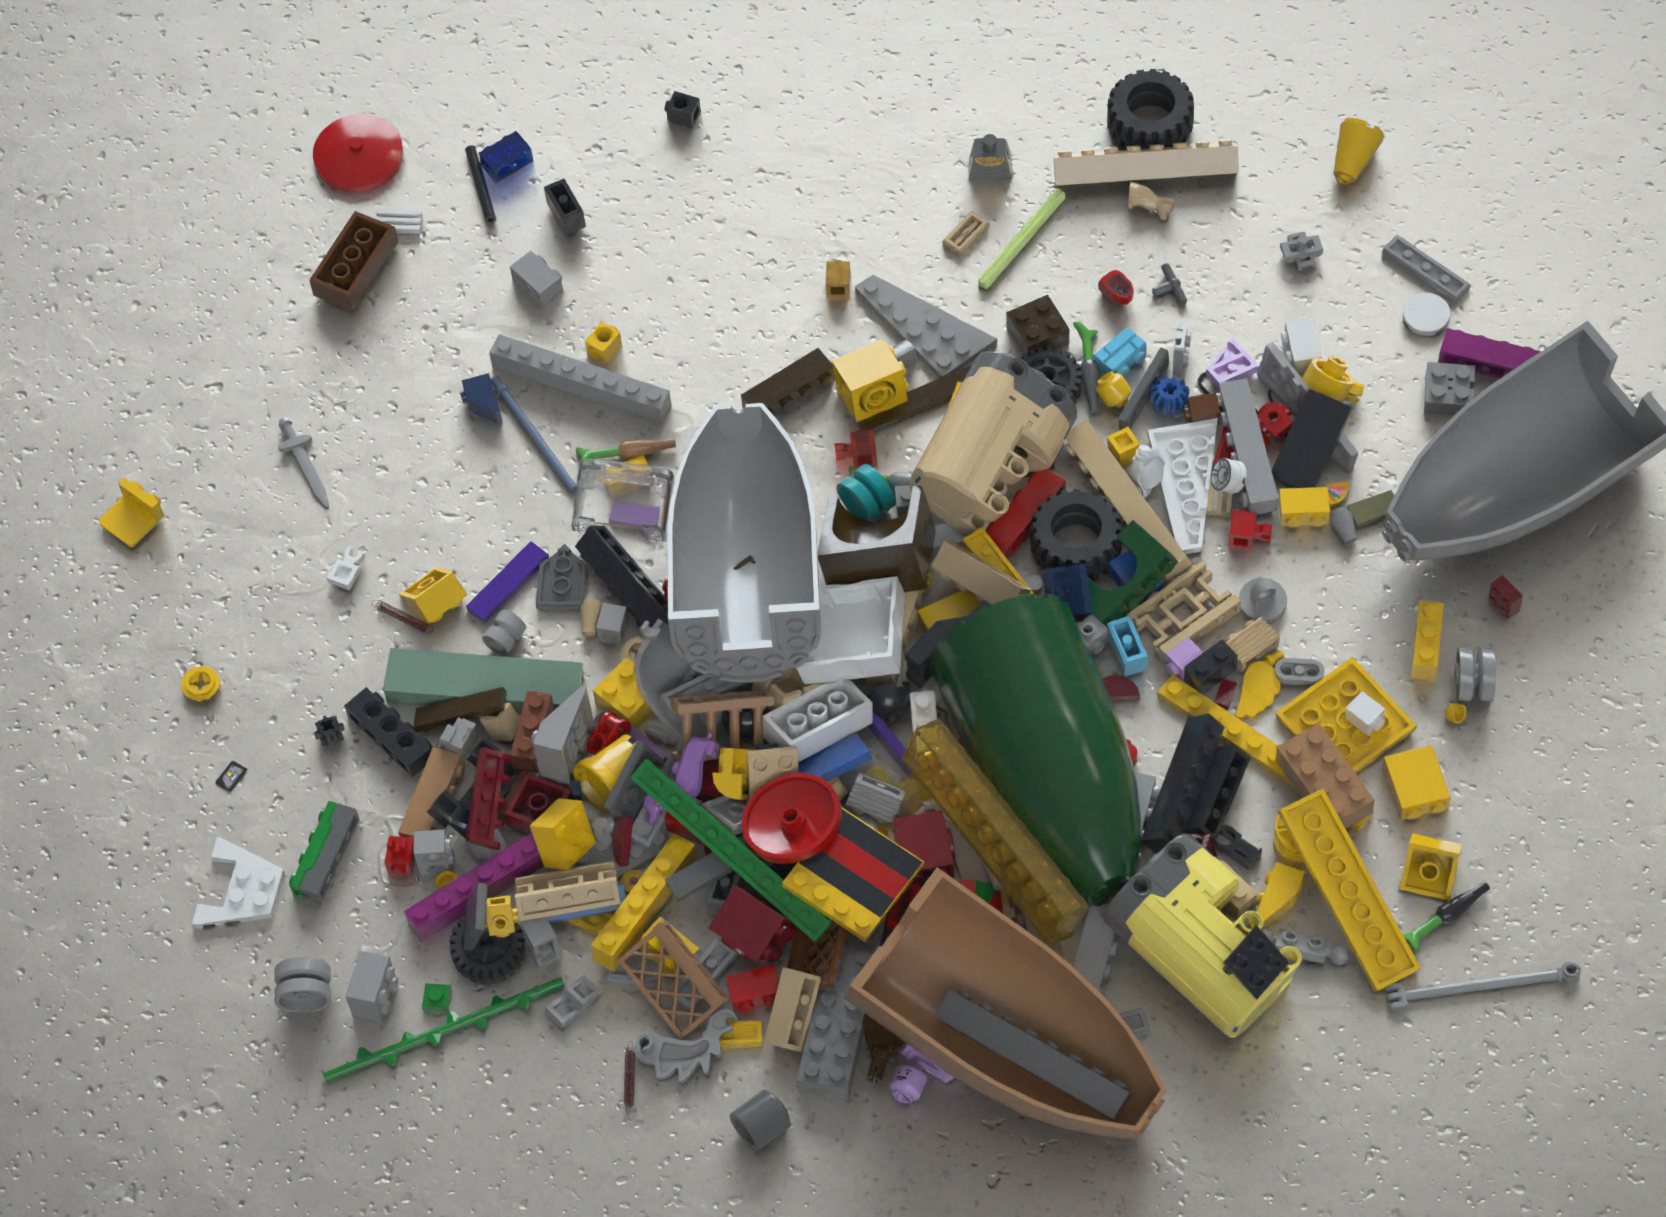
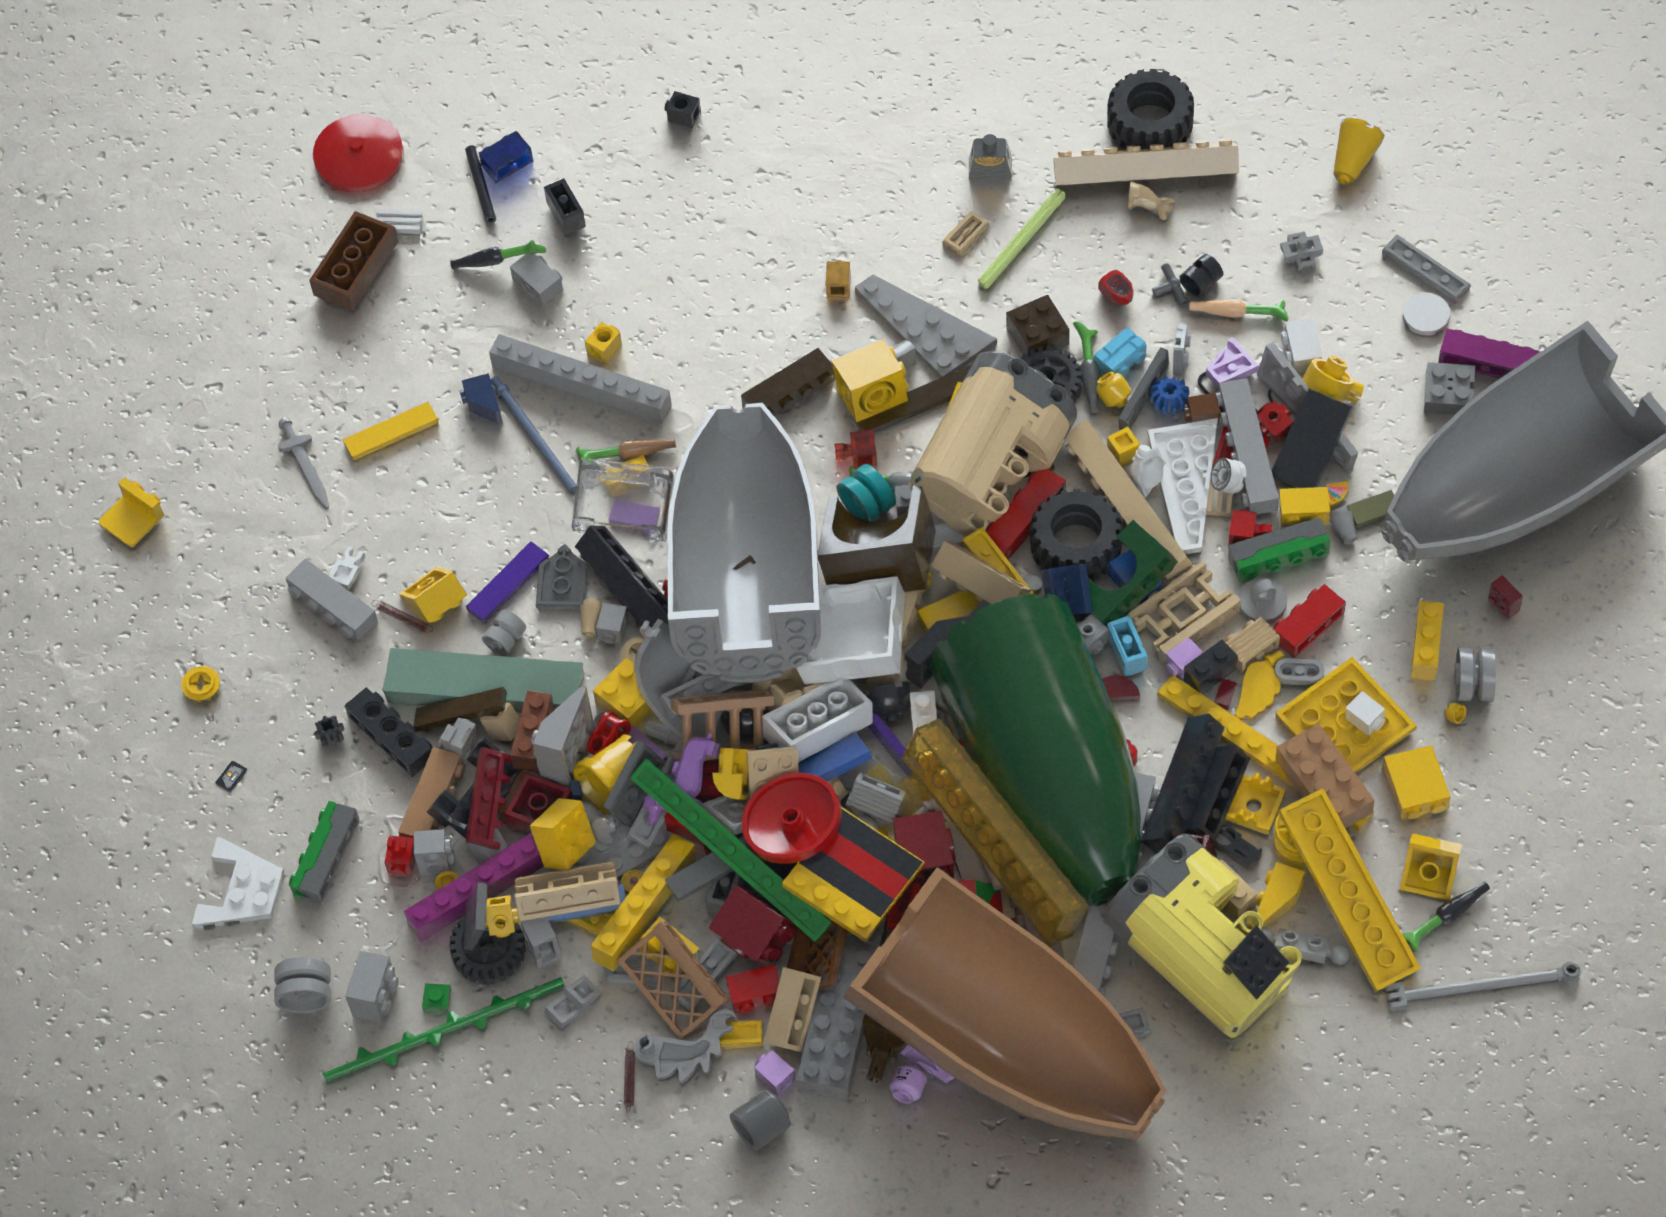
dark red tile [612,817,633,867] -> none
dark grey brick [934,989,1131,1123] -> none
none -> light grey brick [286,558,378,642]
none -> yellow tile [343,401,439,461]
none -> black piece [450,240,546,269]
none -> lavender brick [754,1050,796,1097]
none -> black wheel [1179,254,1224,297]
none -> light nougat piece [1189,299,1289,322]
none -> yellow piece [1225,773,1286,835]
none -> piece [1228,517,1331,581]
none -> red brick [1273,584,1346,658]

